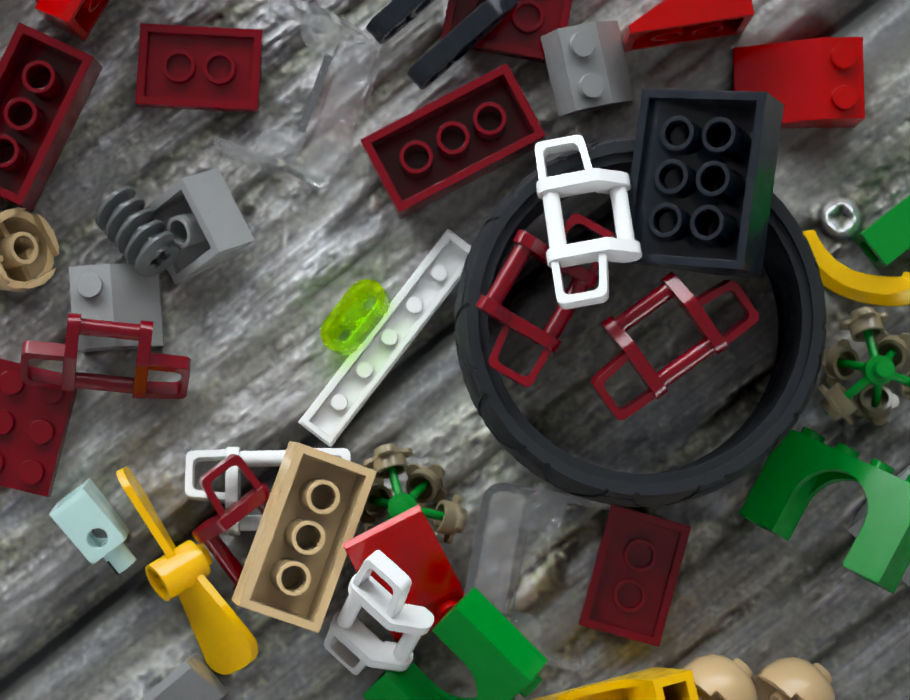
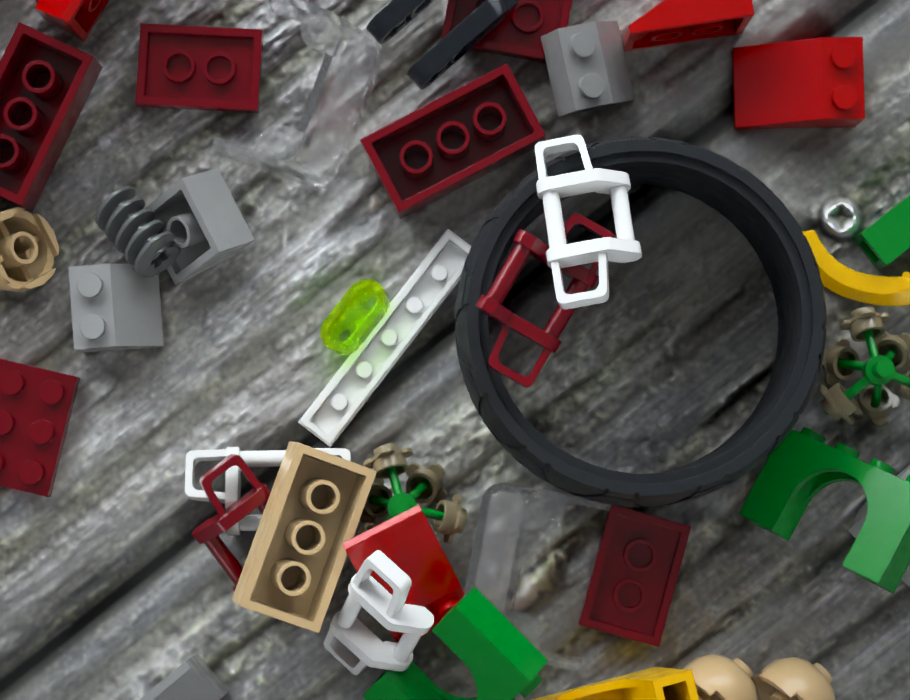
dark red bar [20,313,191,399] -> none
light aqua torso [49,478,137,575] -> none
yellow piece [116,466,258,675] -> none
dark red bar [591,271,759,420] -> none
black slope [627,89,784,279] -> none

